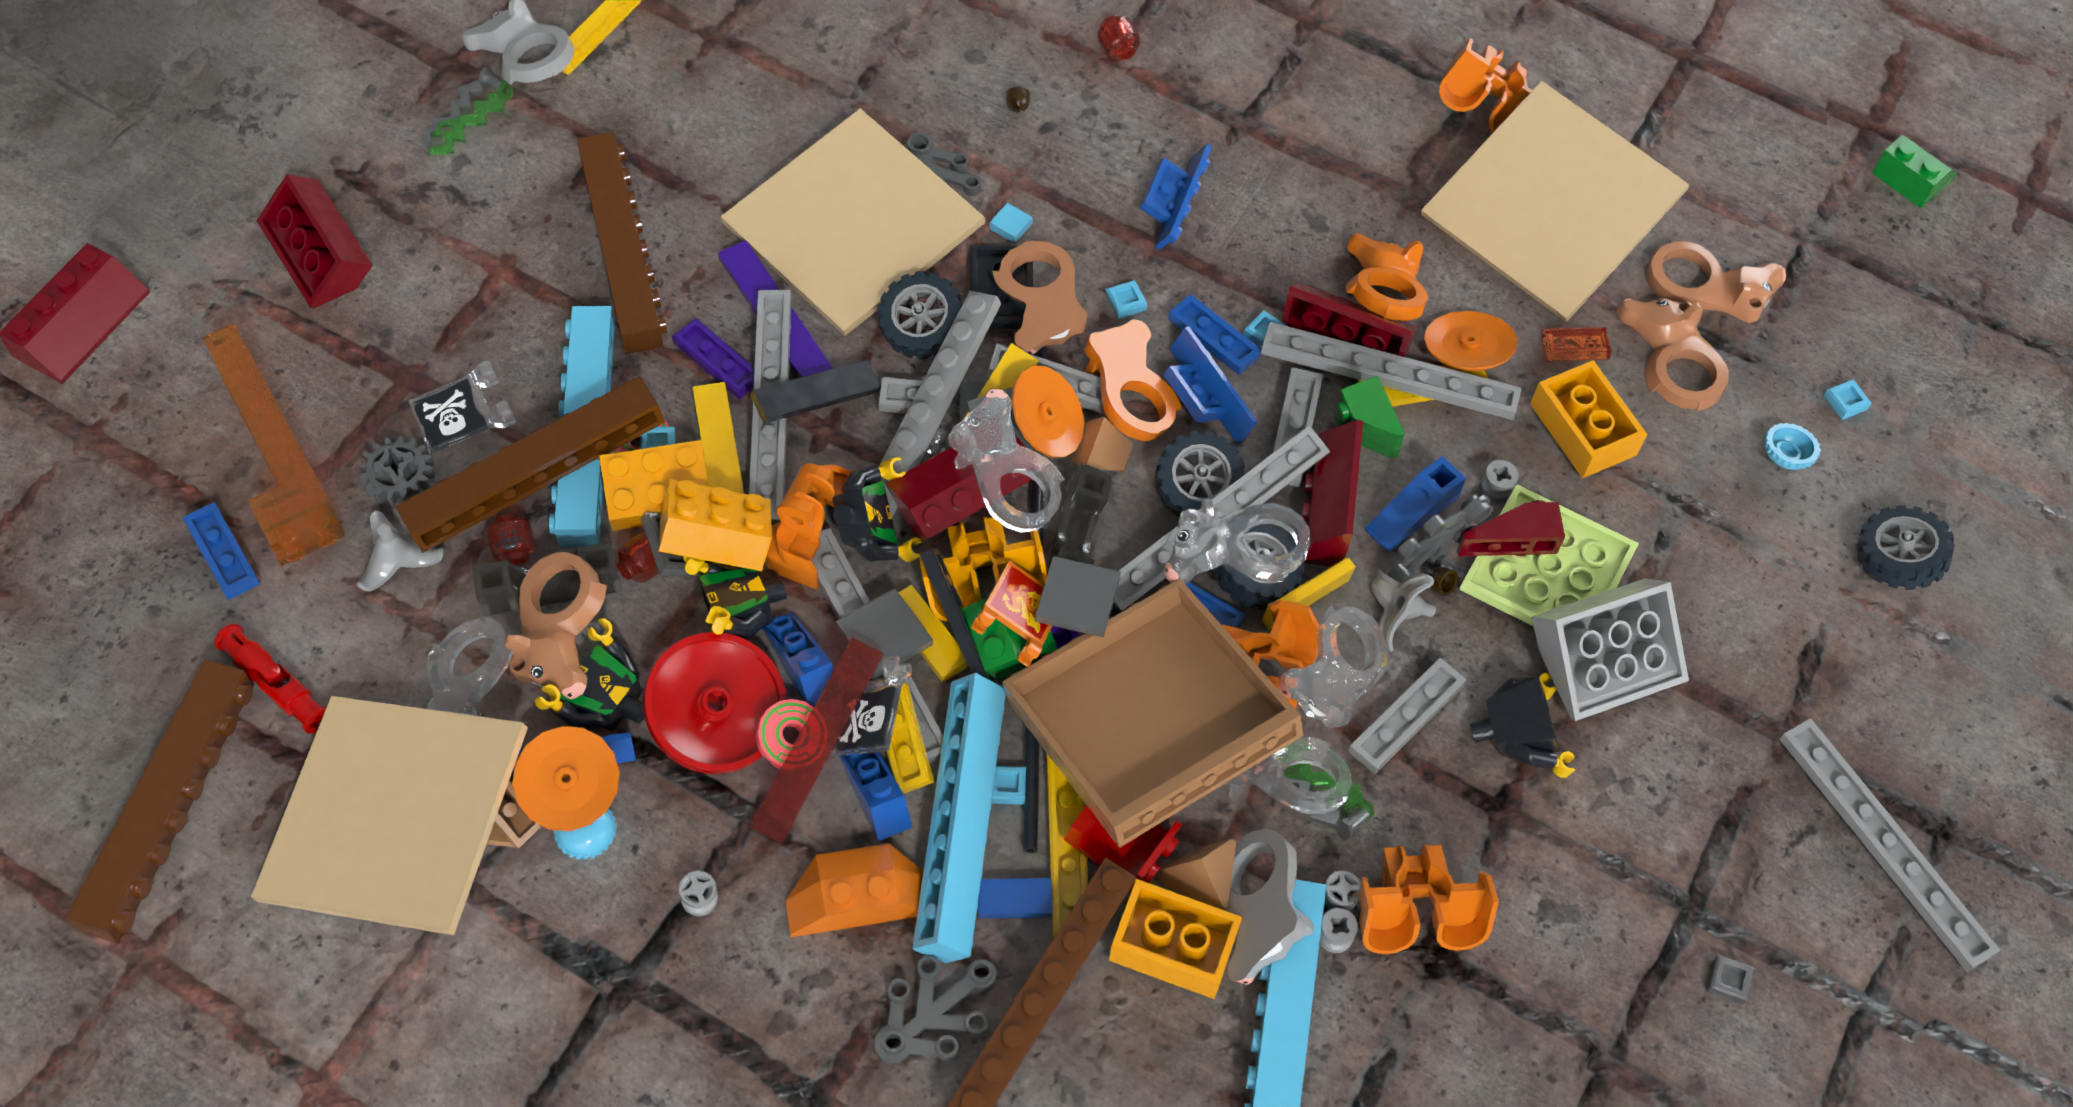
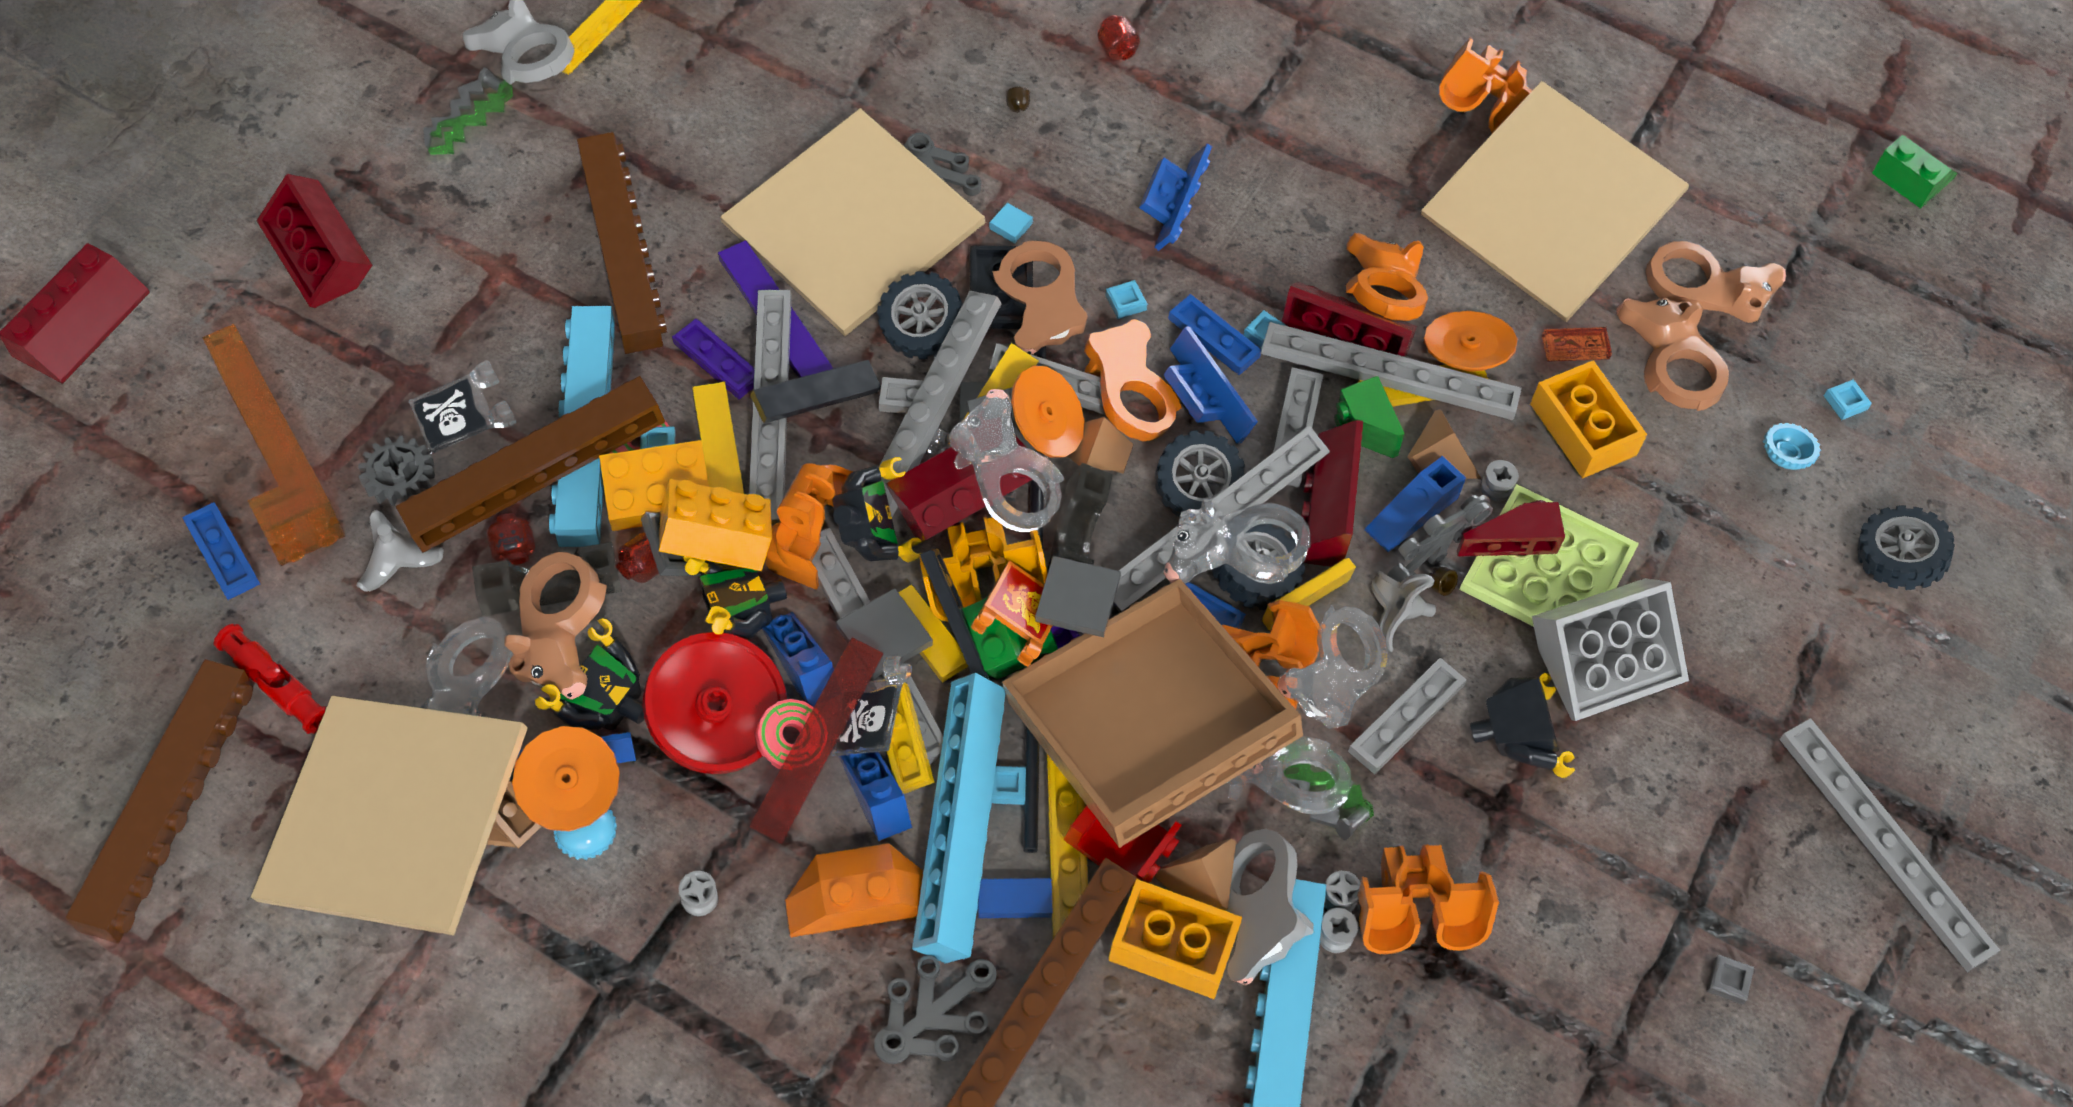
none -> medium nougat slope [1408,410,1482,479]

